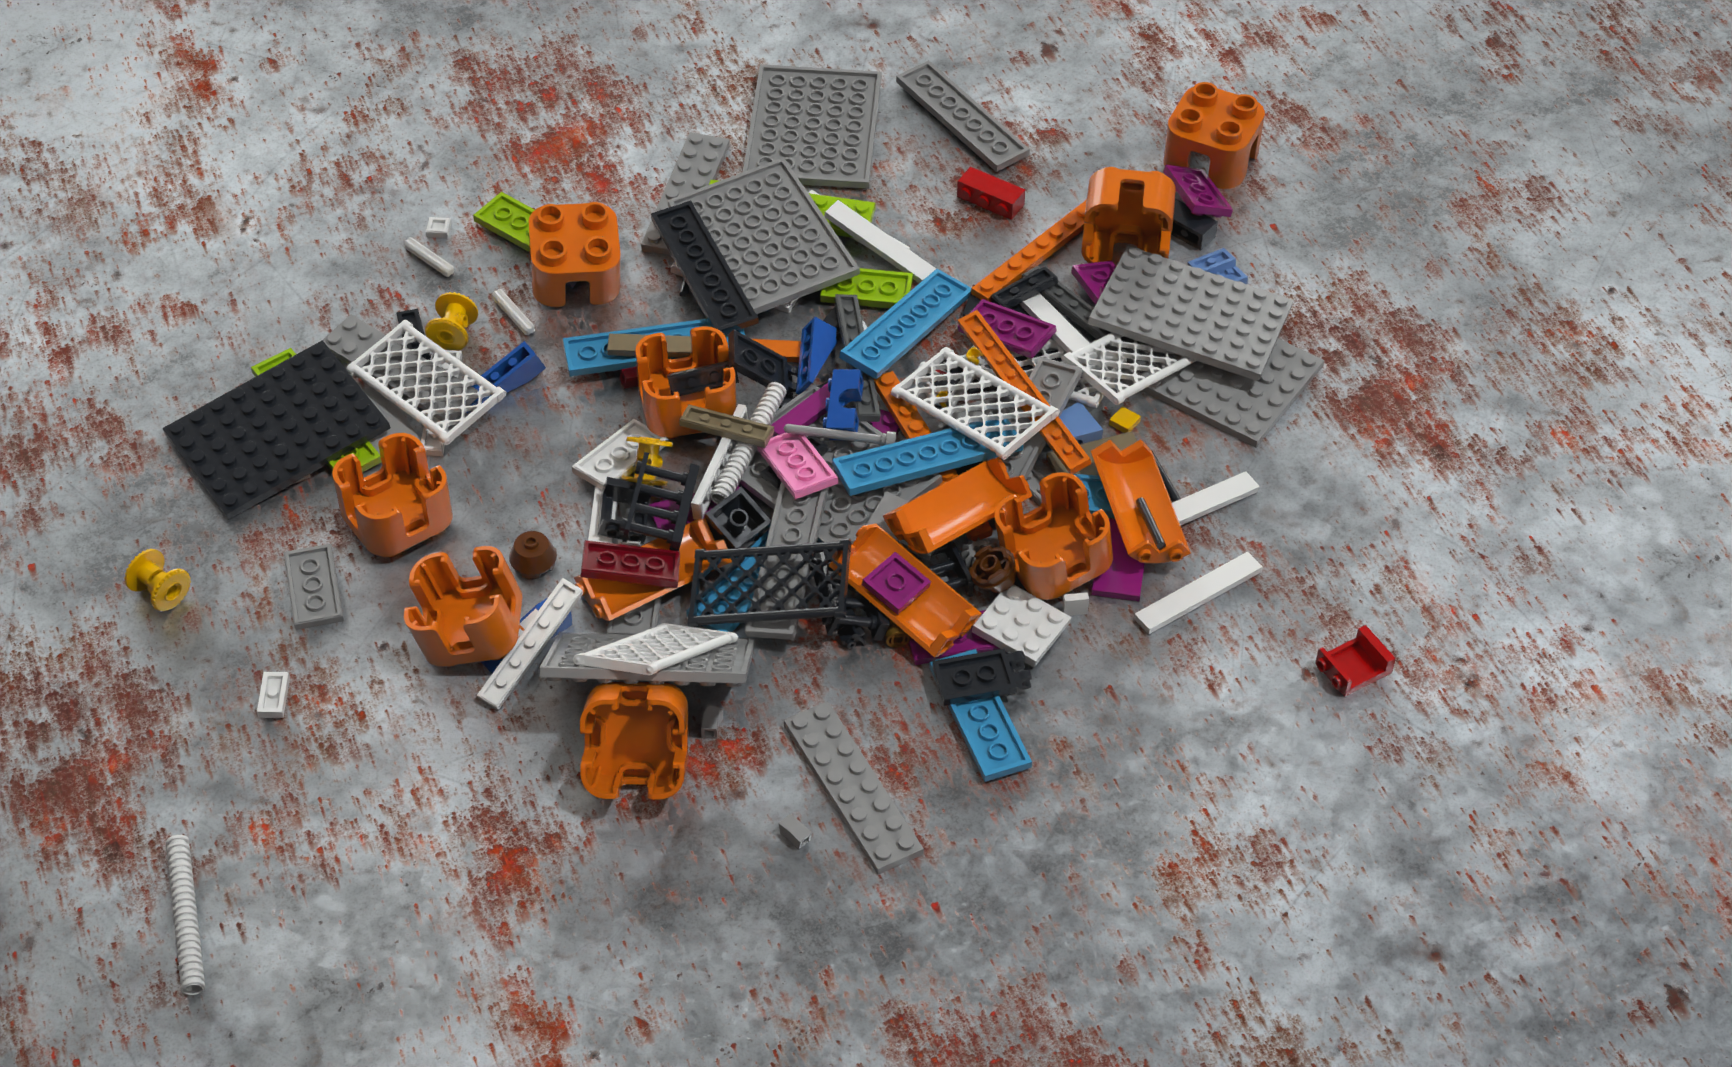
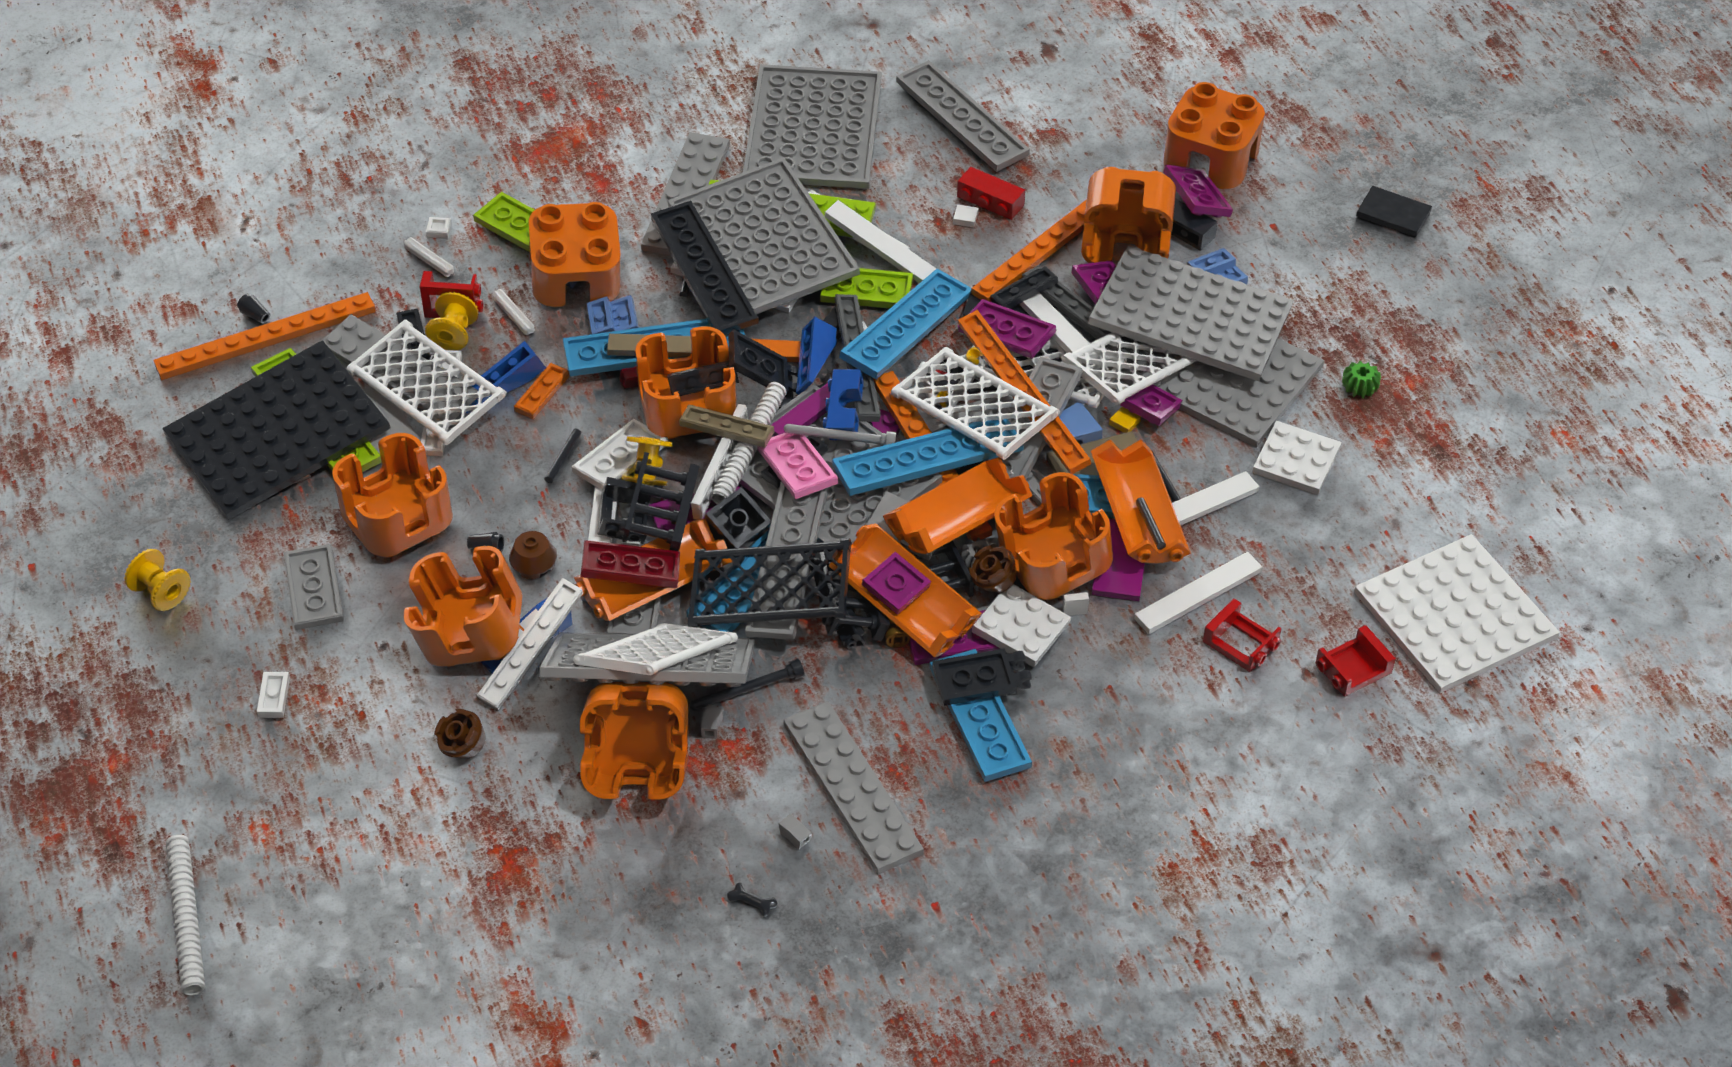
none -> orange plate [153,292,376,381]
none -> black cone [237,294,270,324]
none -> red panel [419,271,484,321]
none -> reddish brown cone [434,709,486,758]
none -> black cone [467,532,504,553]
none -> orange tile [514,363,569,419]
none -> black bar [544,428,581,483]
none -> medium blue slope [587,295,639,334]
none -> black piece [690,658,805,710]
none -> black piece [727,882,778,917]
none -> white tile [953,205,978,227]
none -> magenta plate [1120,384,1183,426]
none -> red panel [1203,598,1282,672]
none -> white plate [1252,421,1342,495]
none -> bright green gear [1342,361,1381,398]
none -> white plate [1354,534,1560,693]
none -> black tile [1356,185,1432,237]

